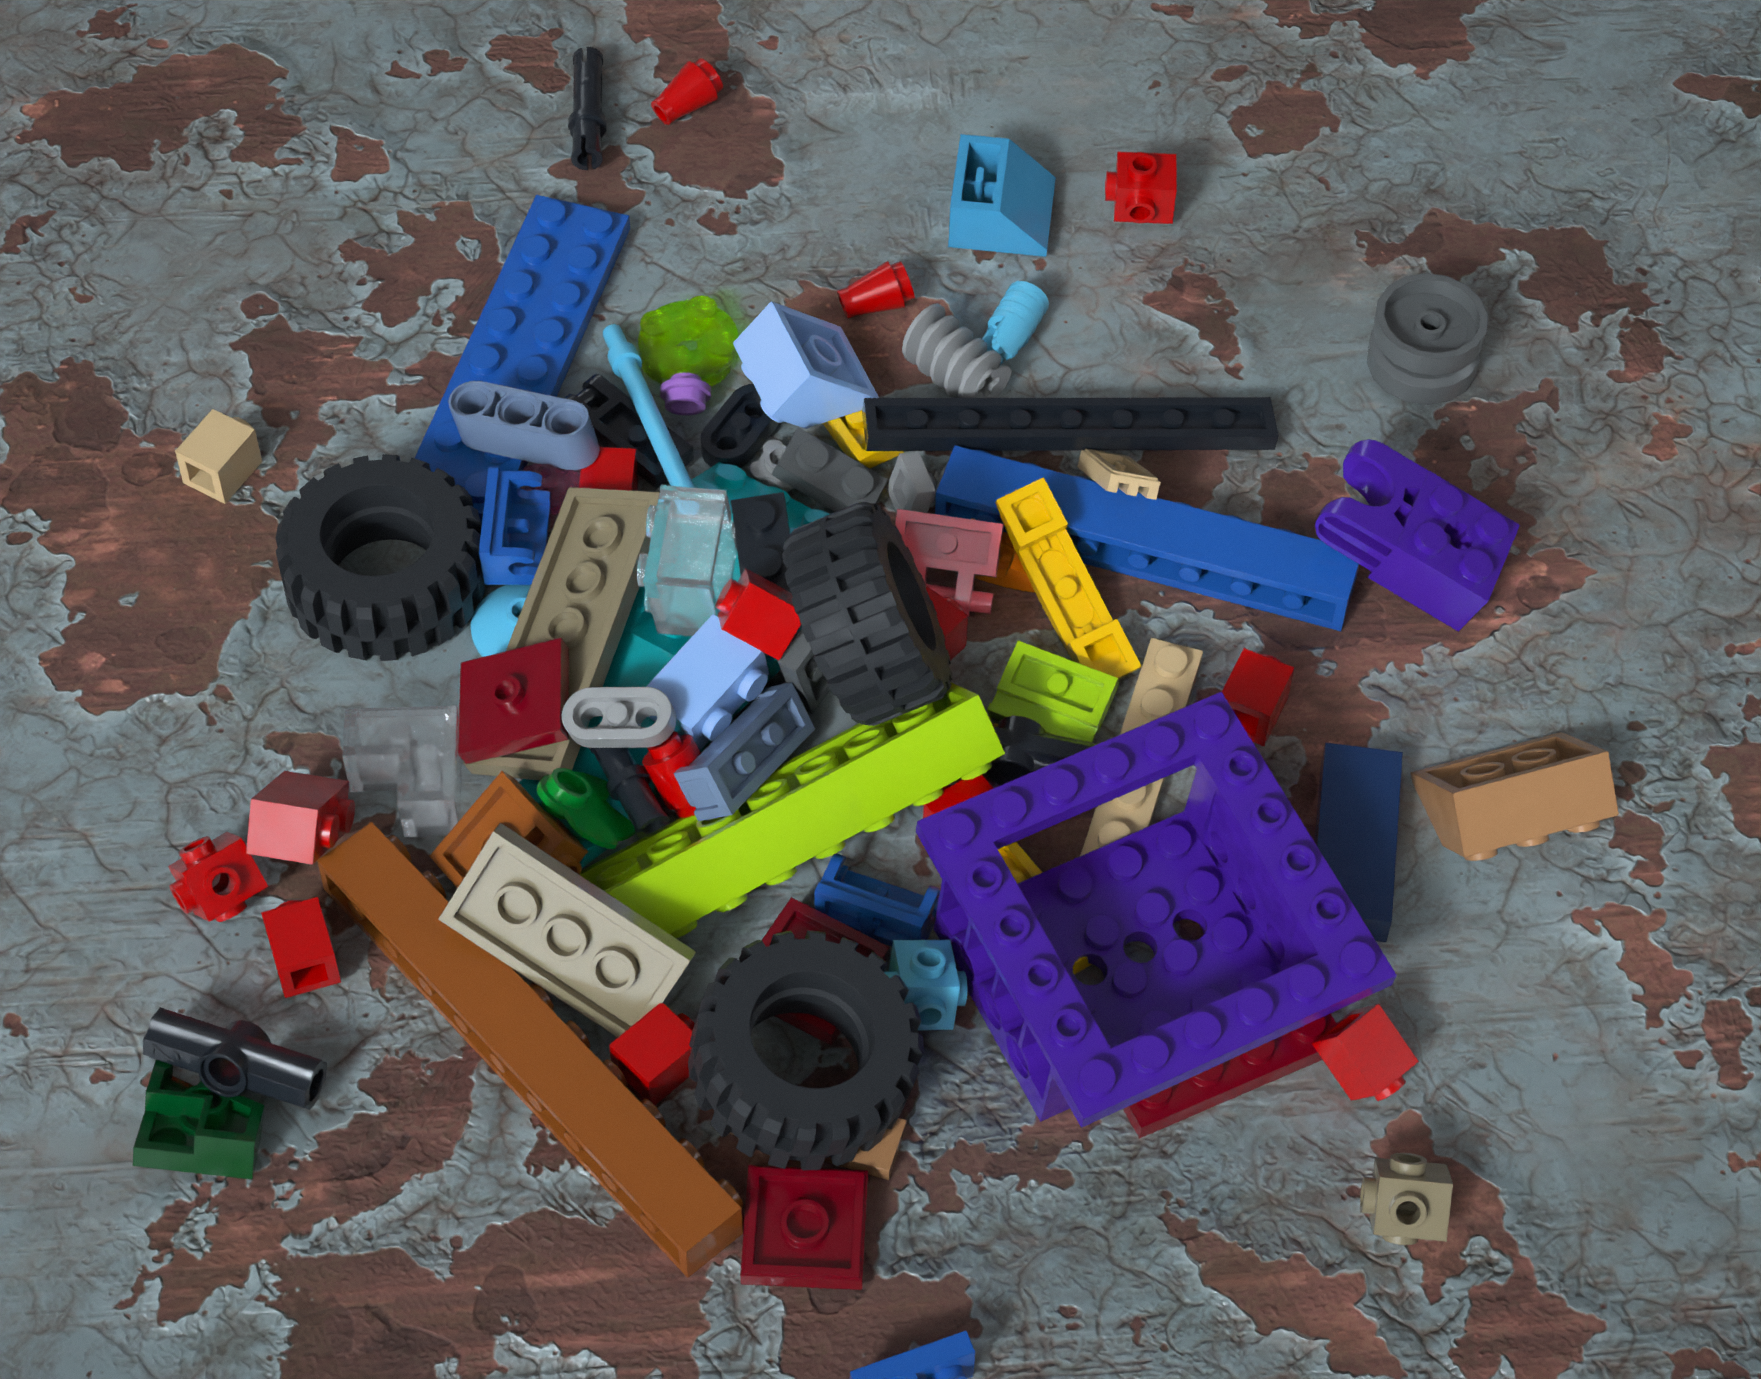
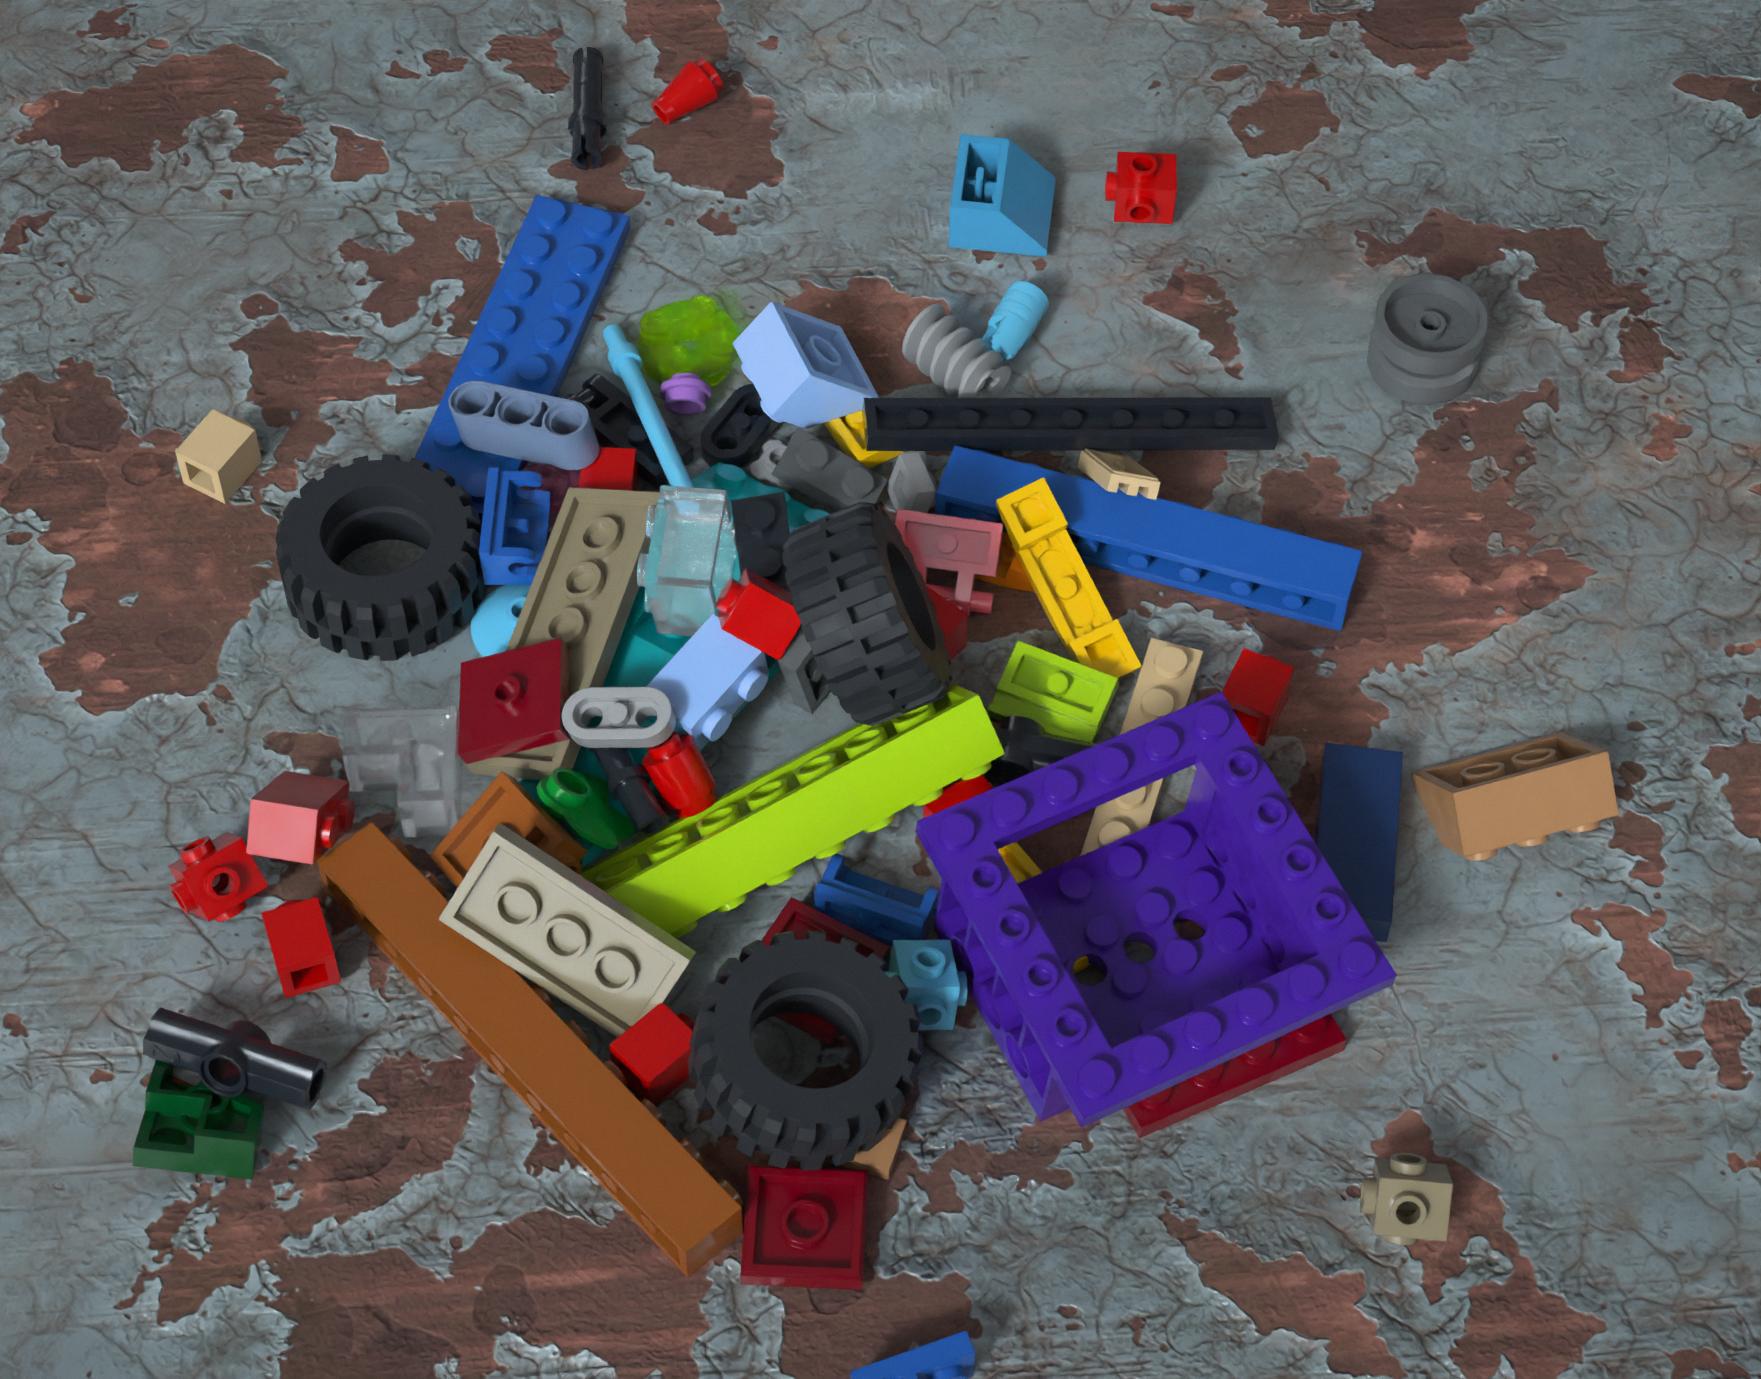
sand blue container [674,682,815,821] -> none
red cone [837,261,915,319] -> none
red brick [1312,1003,1419,1101] -> none
dark purple brick [1315,439,1520,632] -> none

